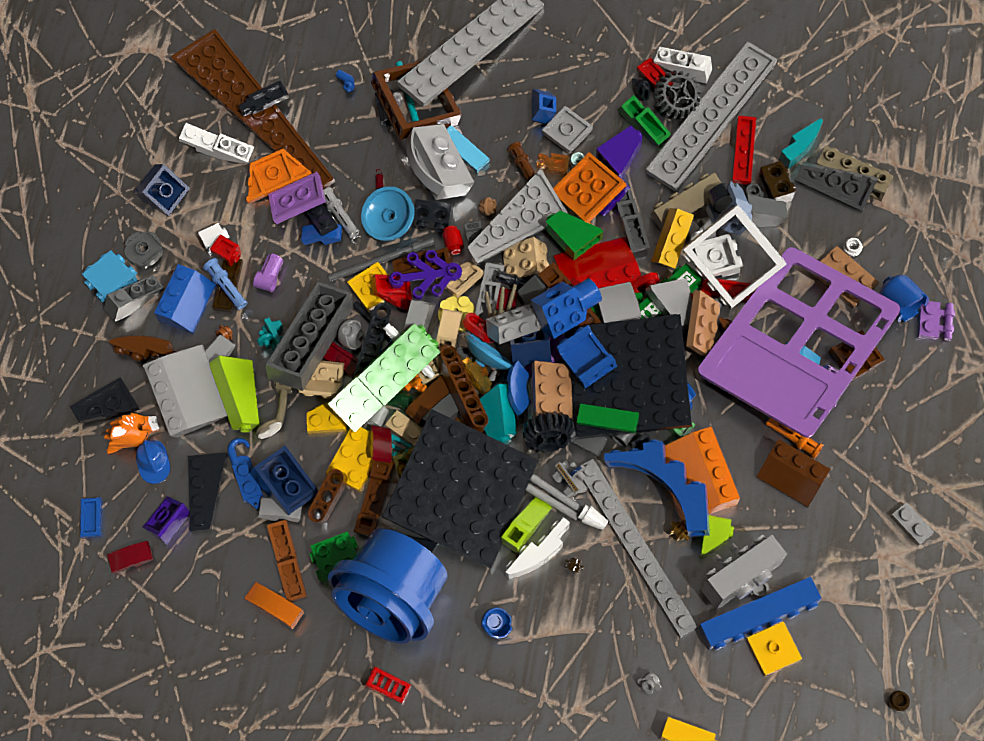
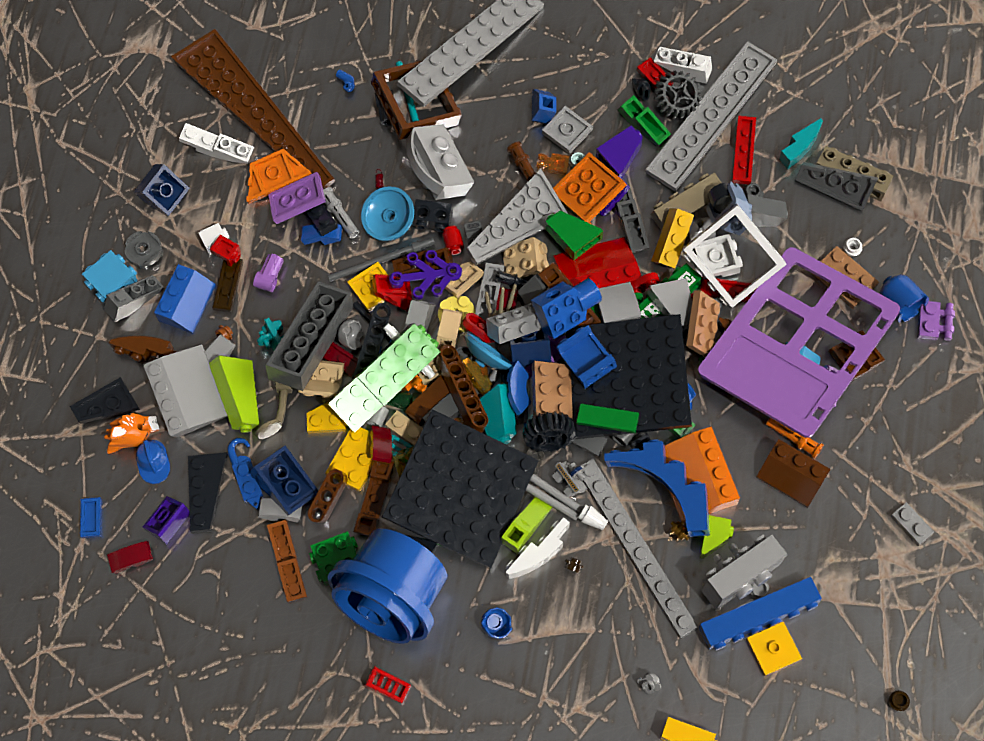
medium blue pin [203,258,248,310] -> none
black hinge [239,81,289,116] -> none
orange slope [244,582,304,630] -> none
medium azure tile [447,125,490,173] -> none
medium nougat plate [478,197,497,216] -> none
dark brown brick [758,161,796,202] -> none

